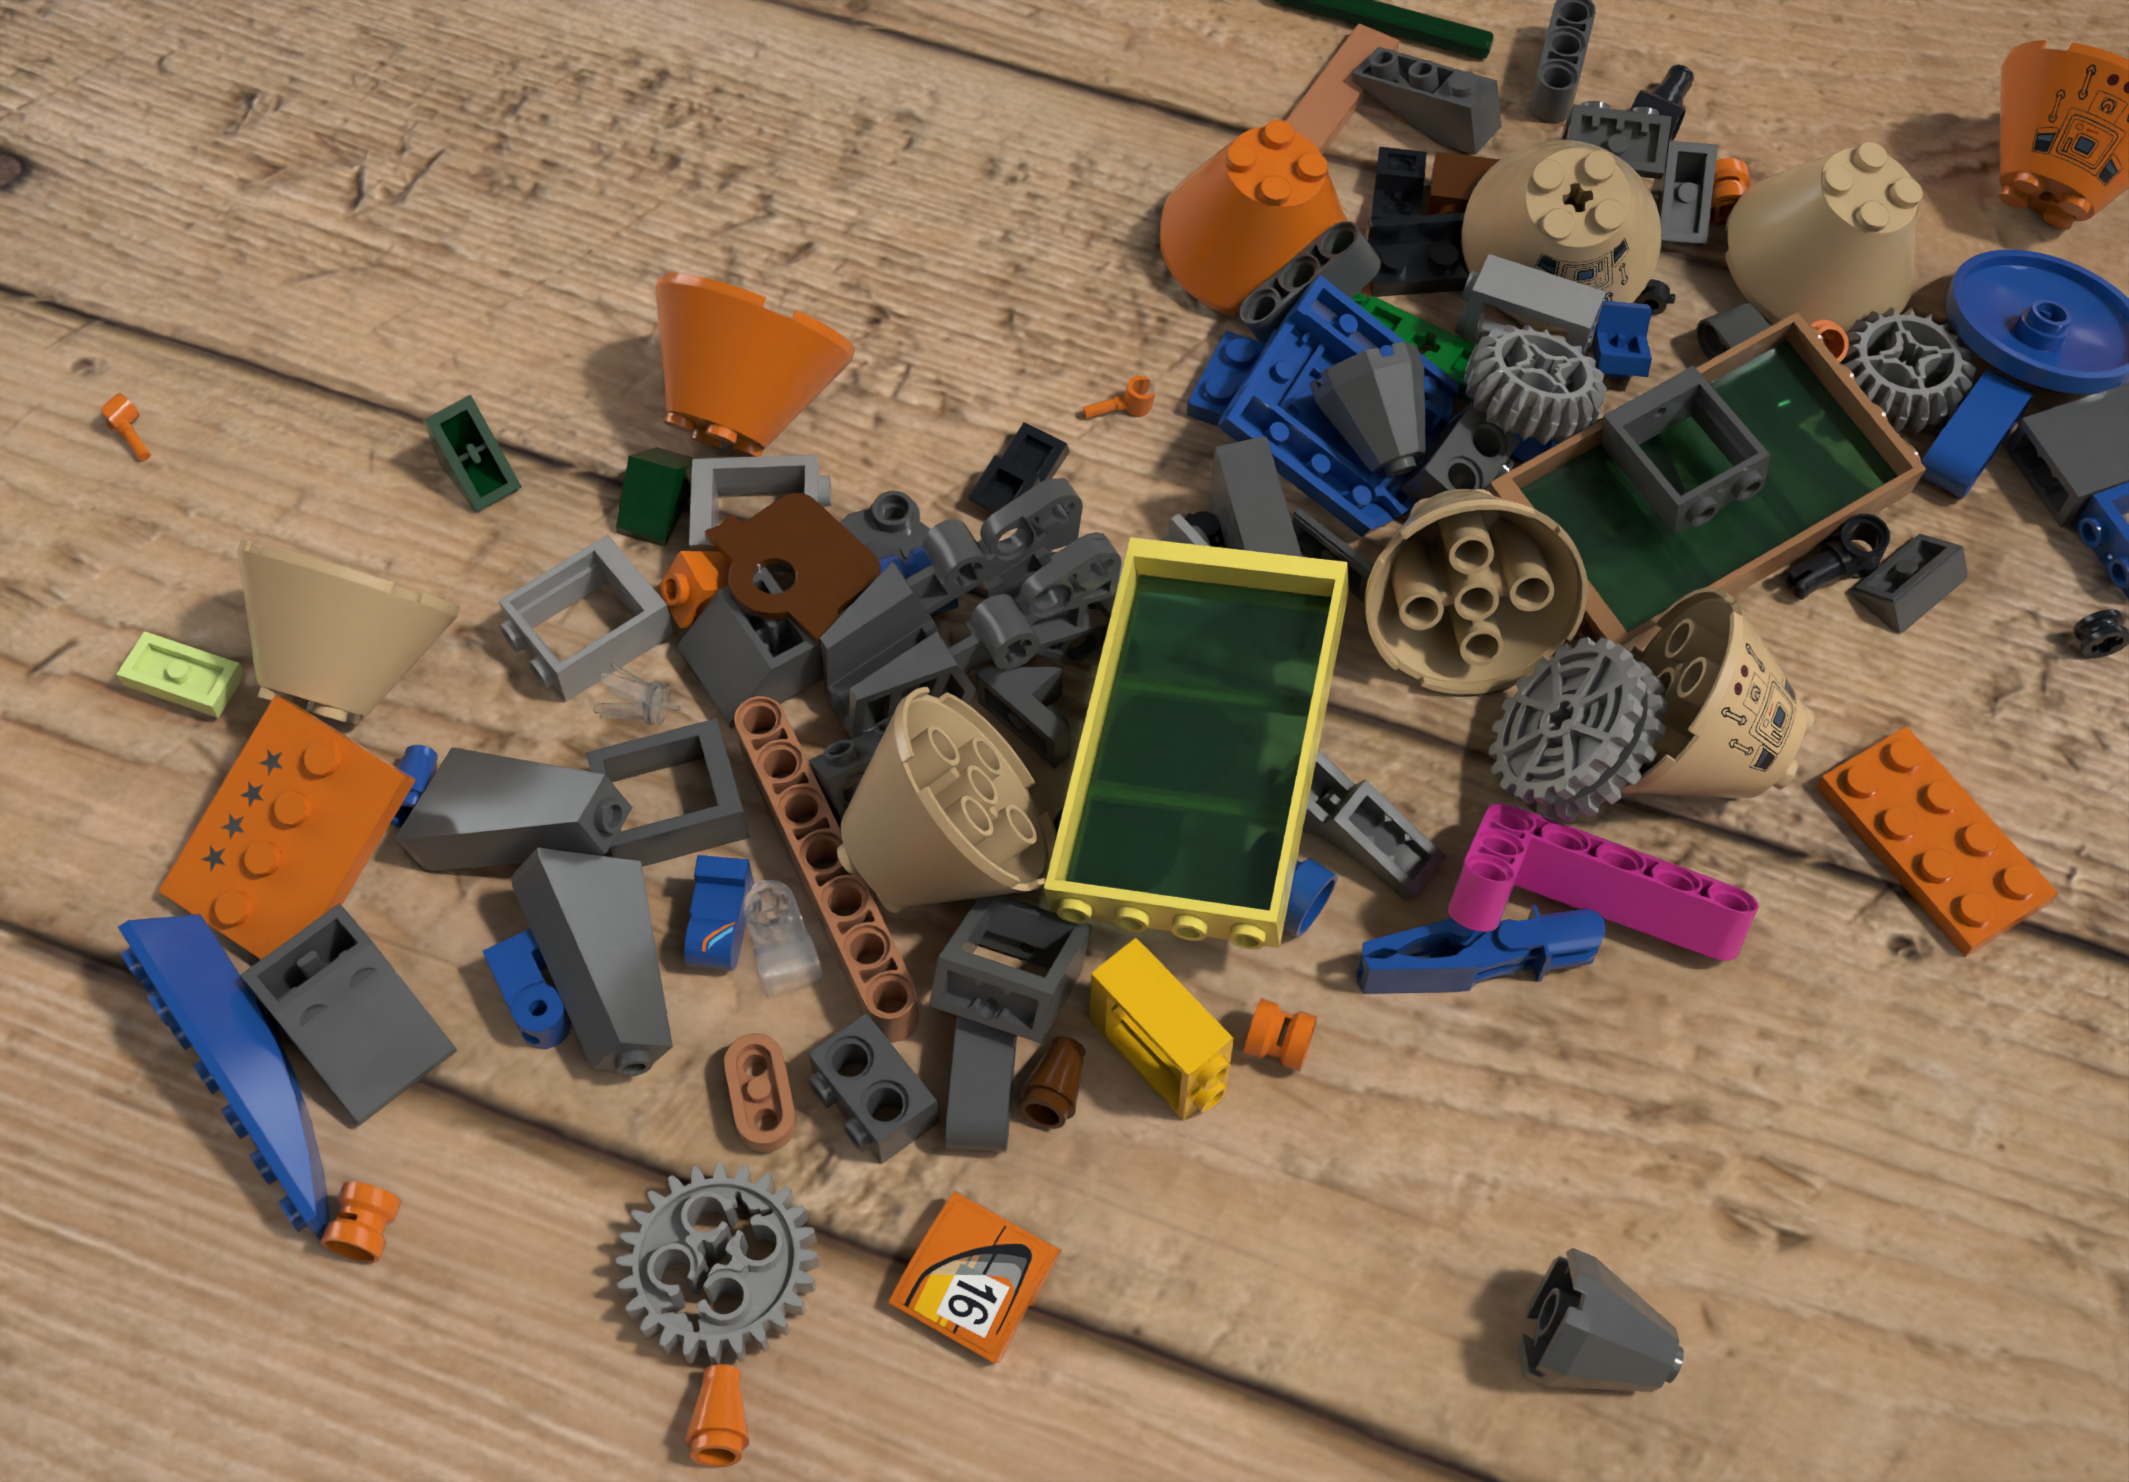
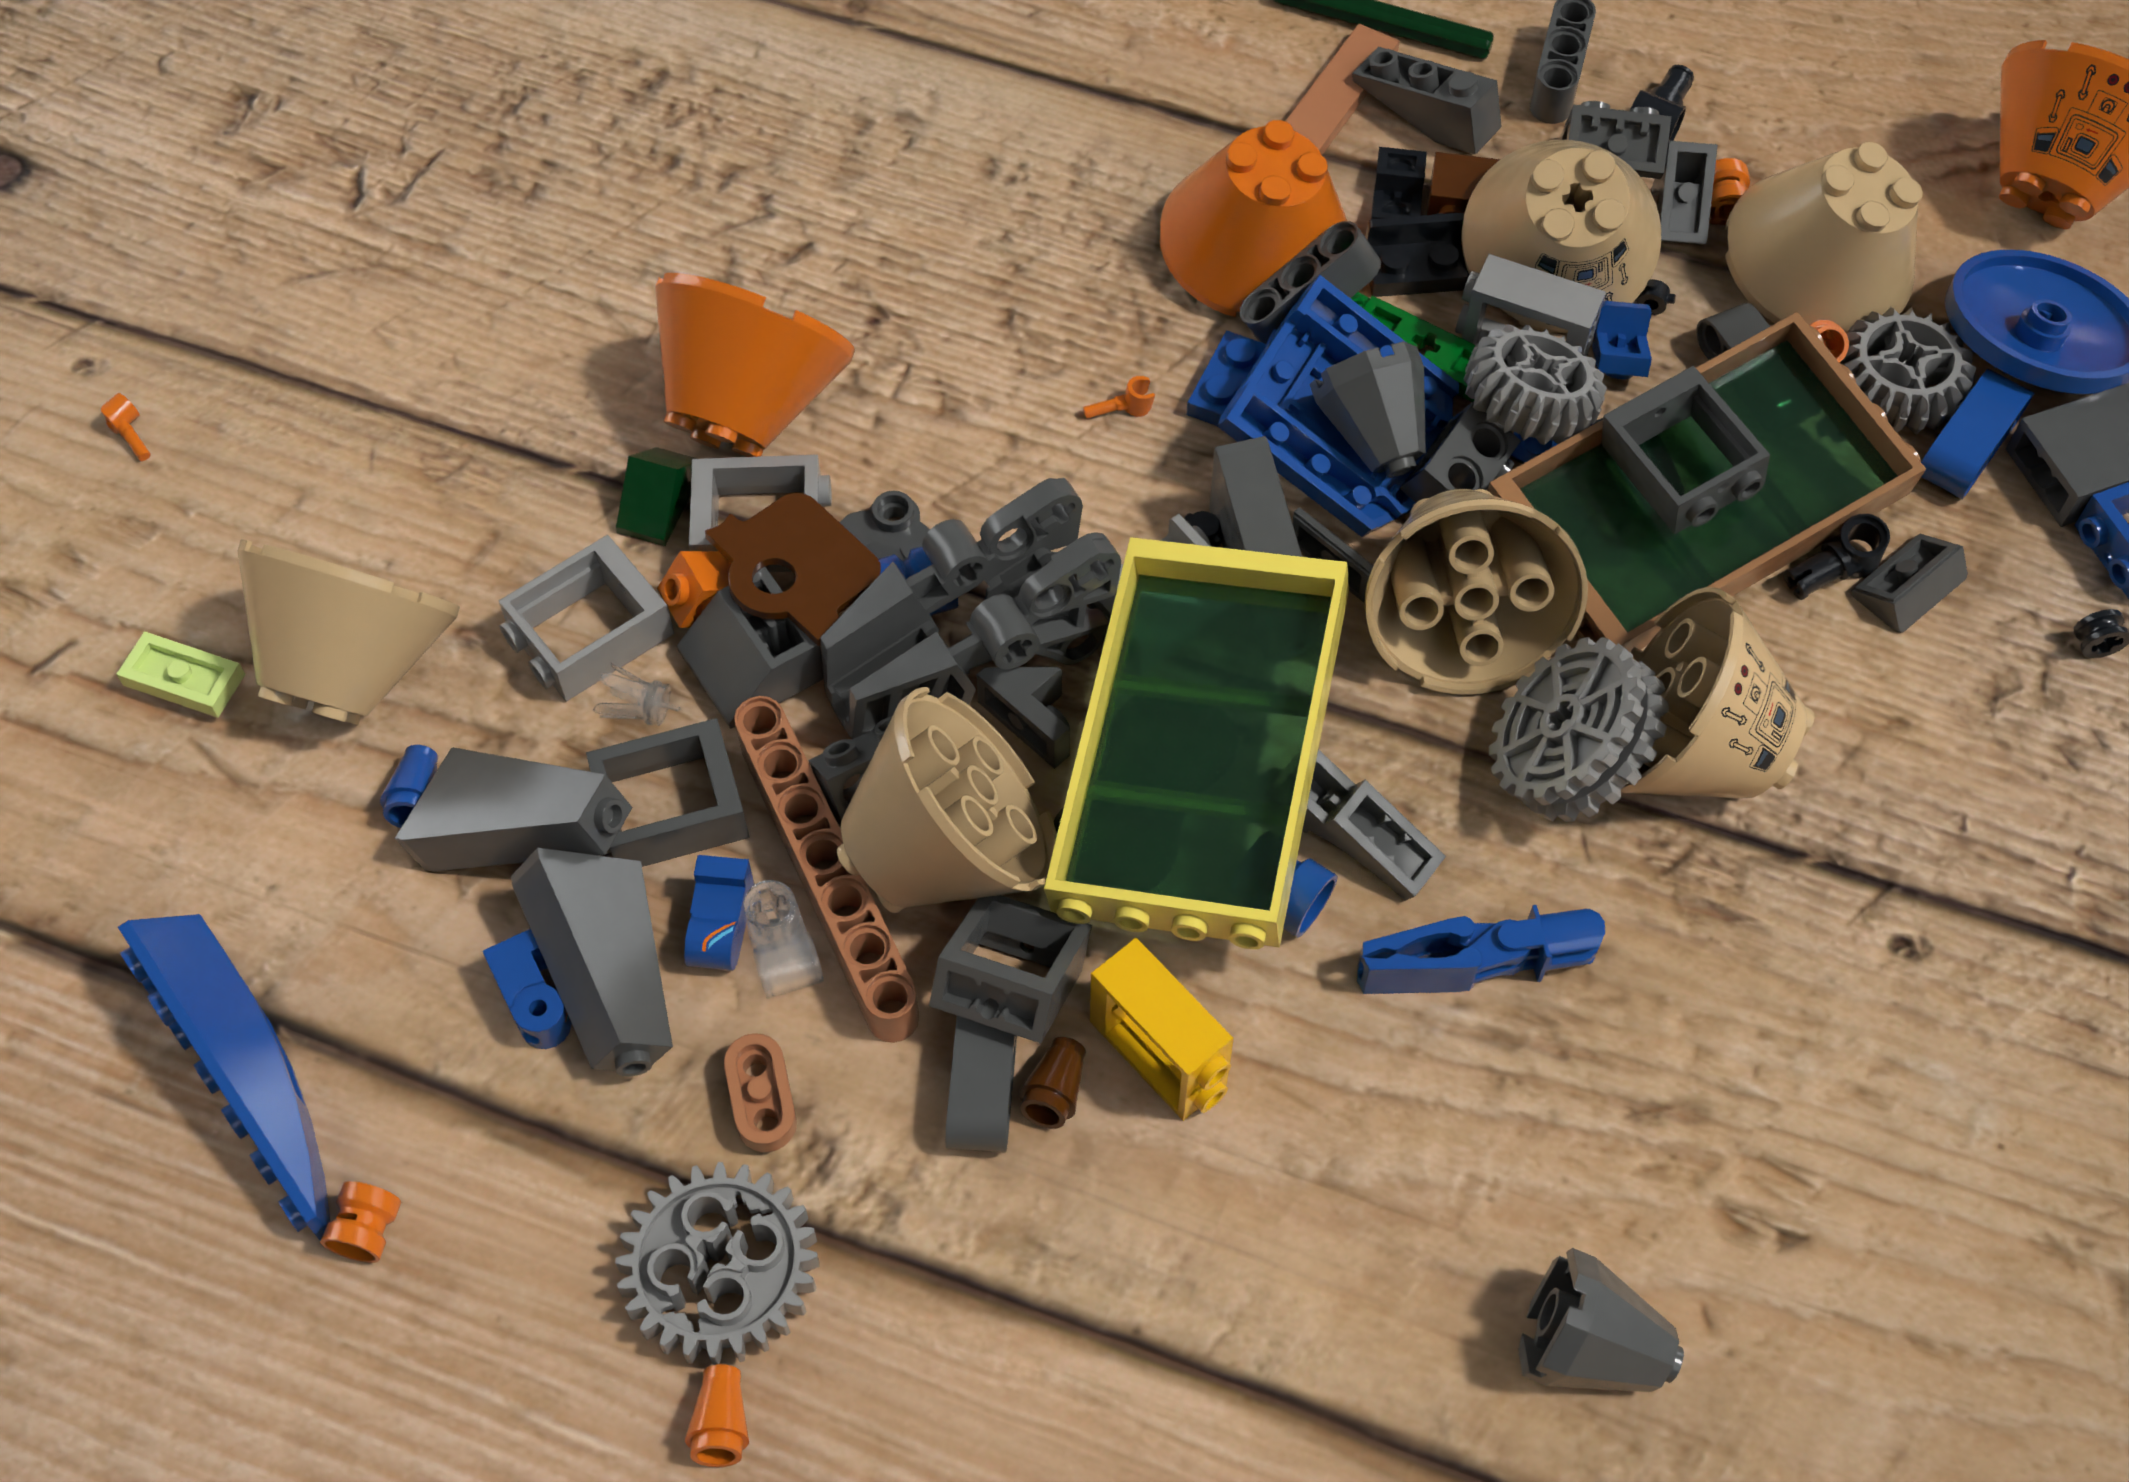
orange plate [158,695,416,960] -> none
dark grey slope [240,903,457,1126] -> none
dark green slope [423,395,522,512] -> none
dark grey brick [807,1013,940,1164] -> none
slope [888,1191,1062,1364] -> none
black slope [968,422,1070,513] -> none
orange wheel [1243,998,1318,1072] -> none
dark pink beam [1448,804,1759,961] -> none
orange plate [1816,726,2059,957] -> none

